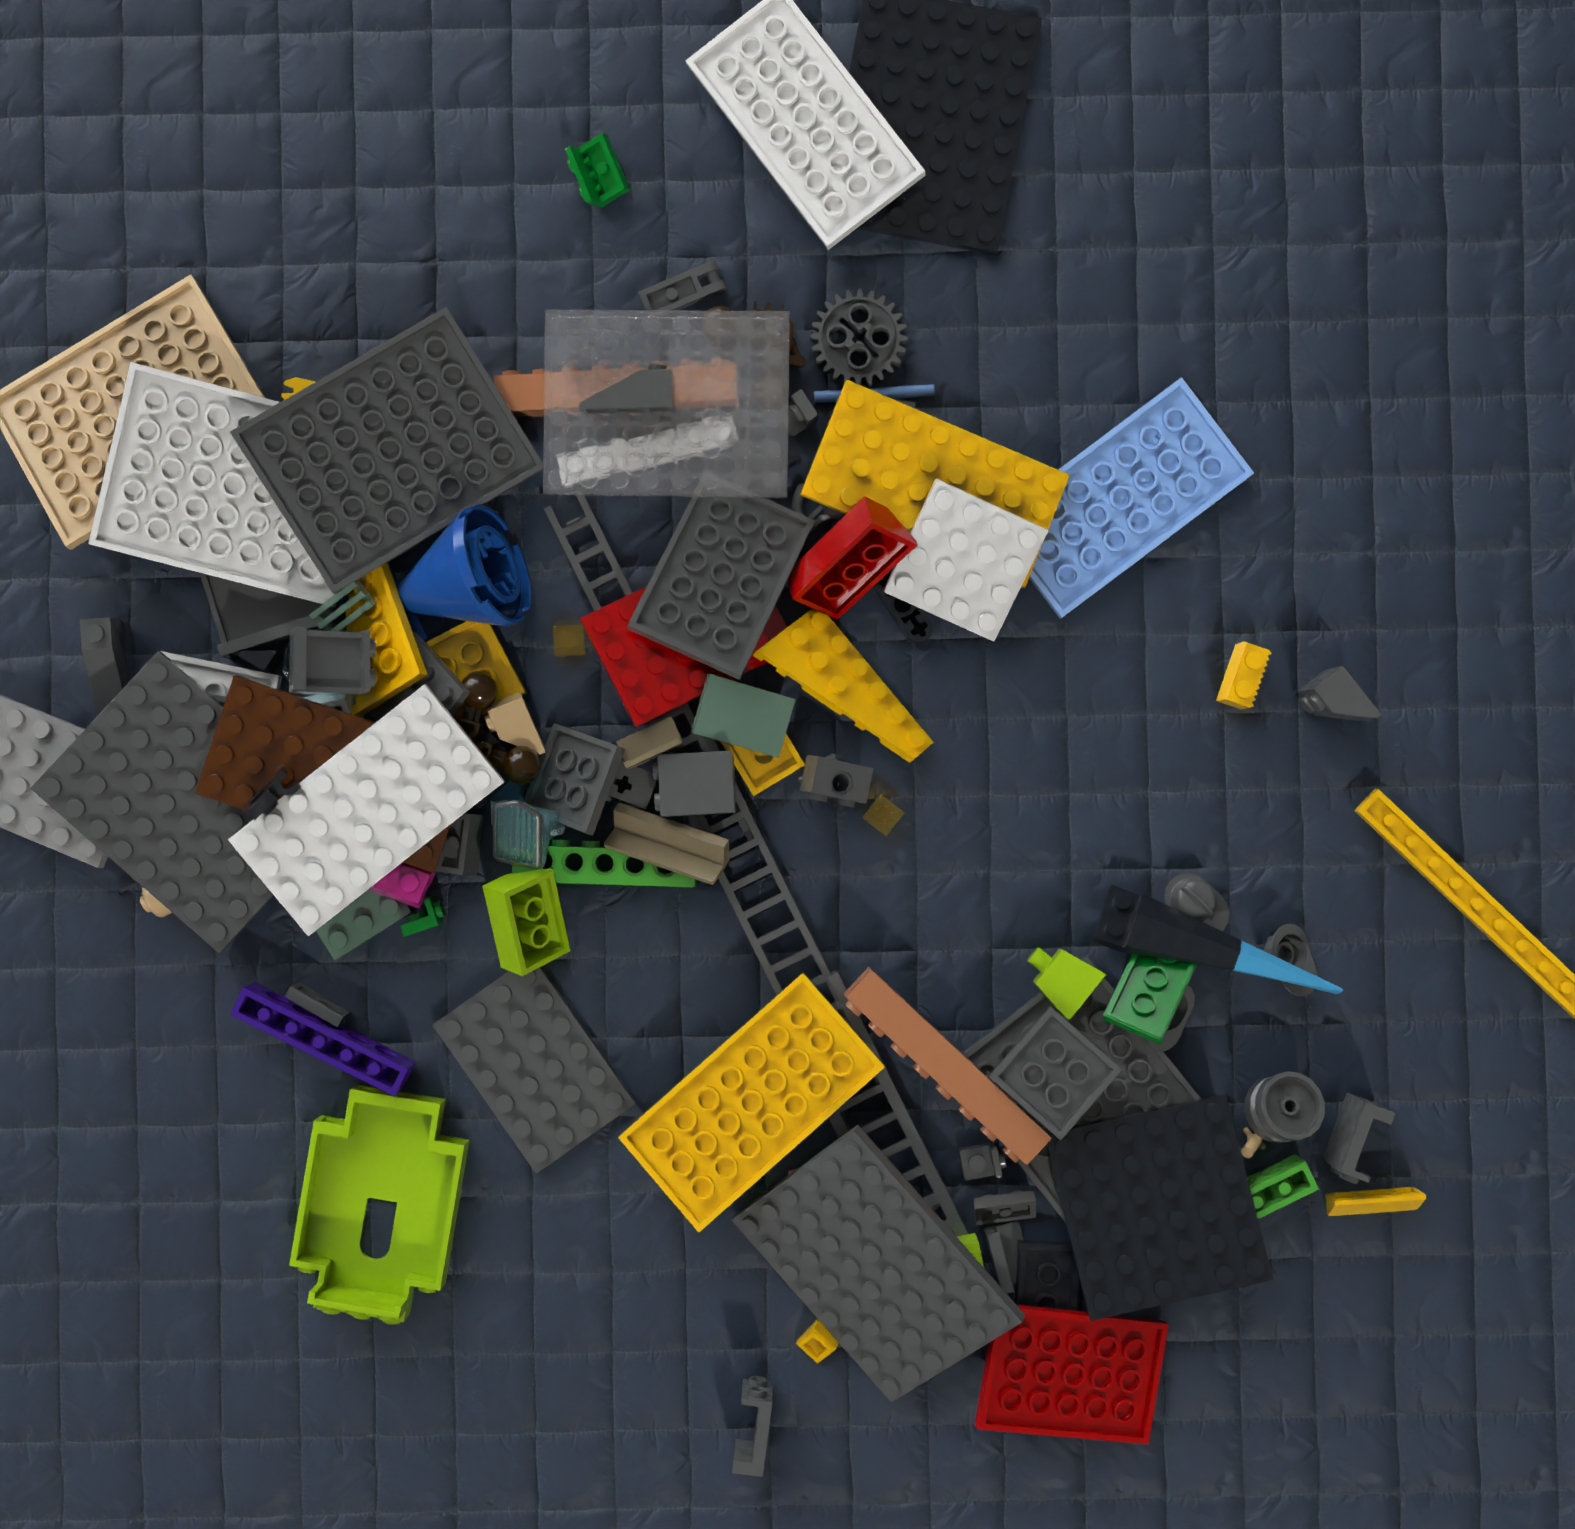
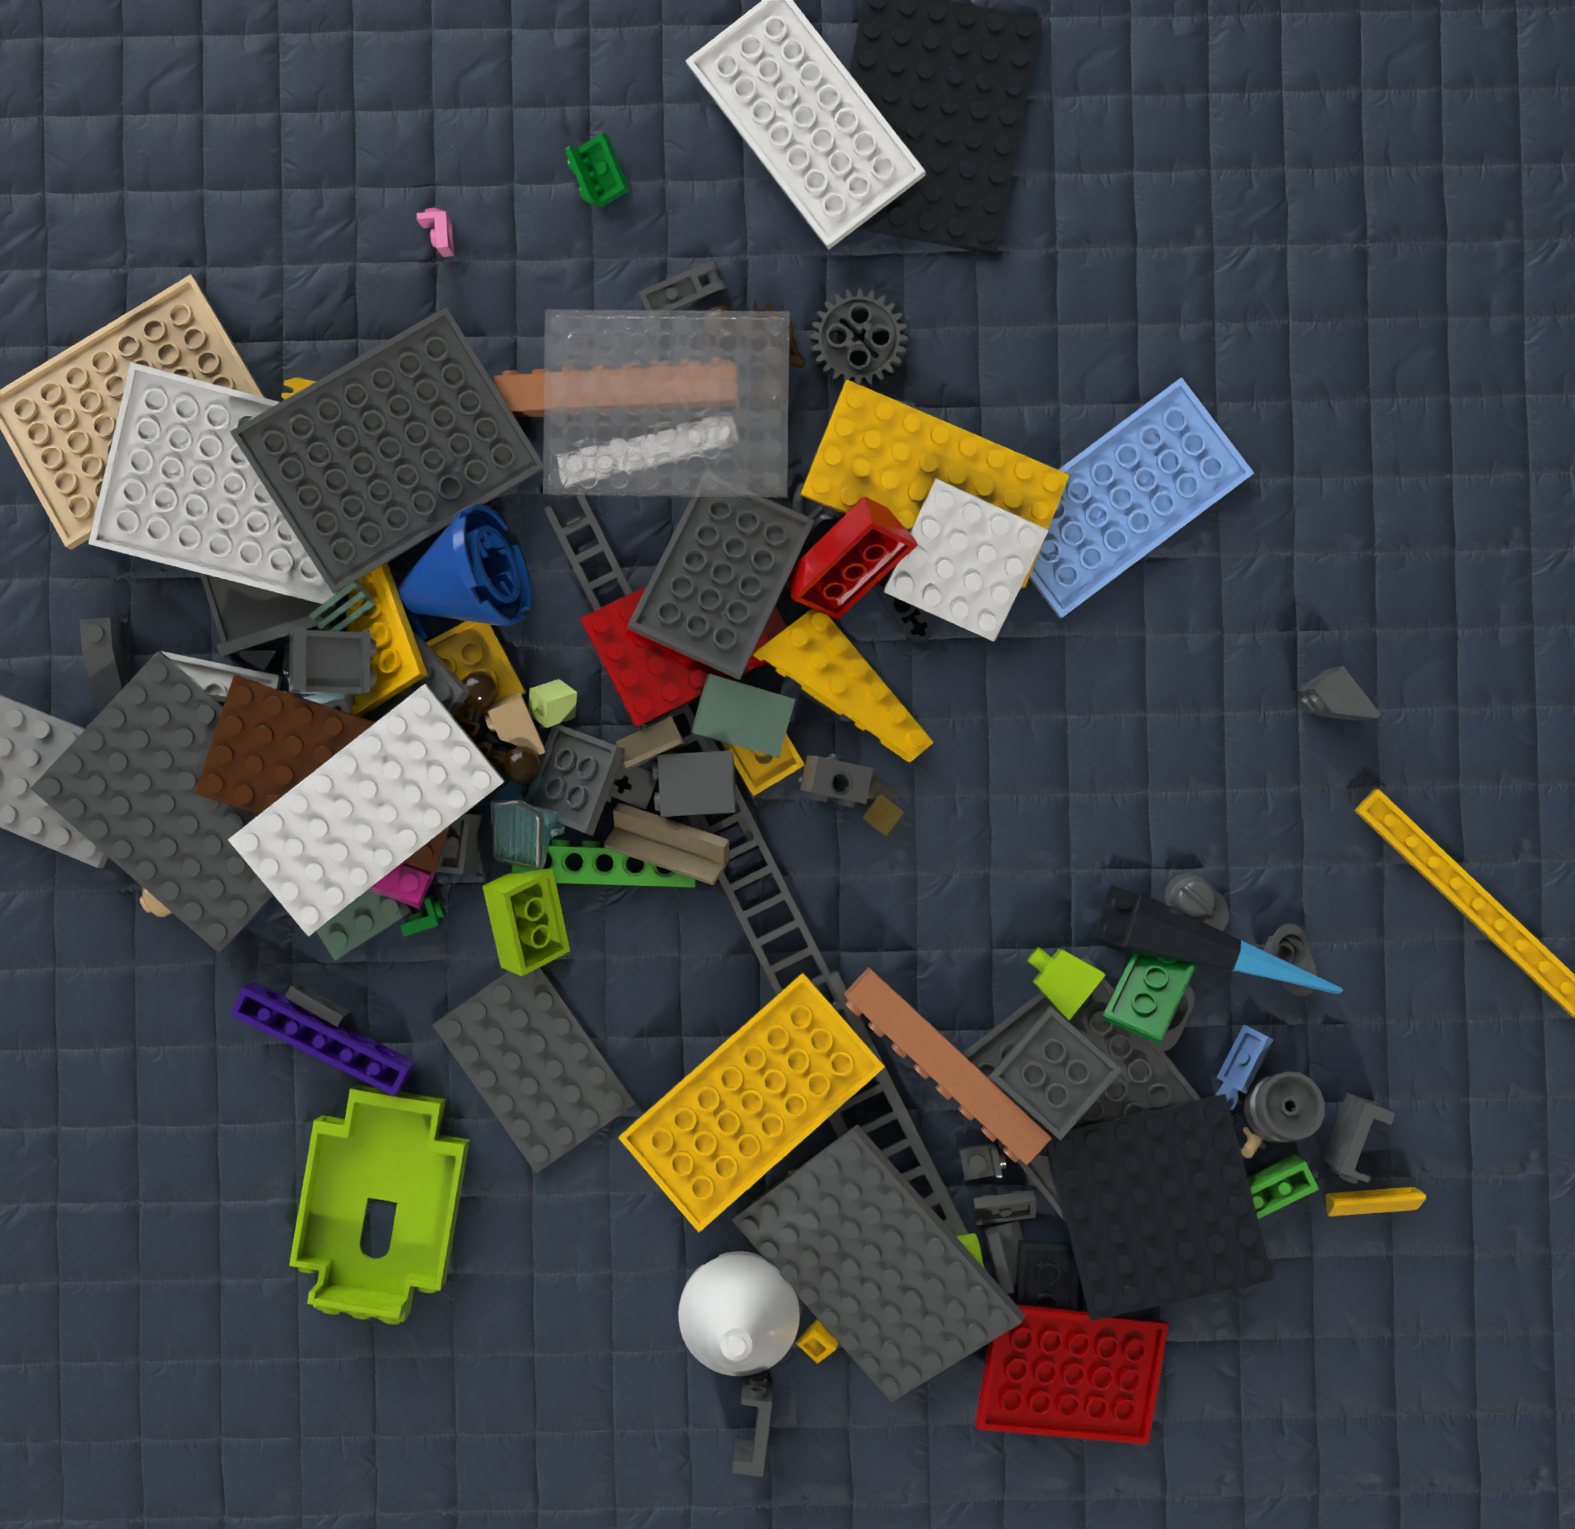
black plate [245,767,301,820] -> none
clear yellow plate [553,624,586,657] -> none
dark grey slope [579,364,675,414] -> none
dark grey bracket [777,389,818,437] -> none
medium blue bar [814,384,935,404] -> none
yellow brick [1216,641,1271,709] -> none
none -> bright pink bracket [416,208,454,257]
none -> yellowish green panel [529,679,577,728]
none -> white cone [678,1251,800,1376]
none -> medium blue plate [1216,1025,1273,1110]

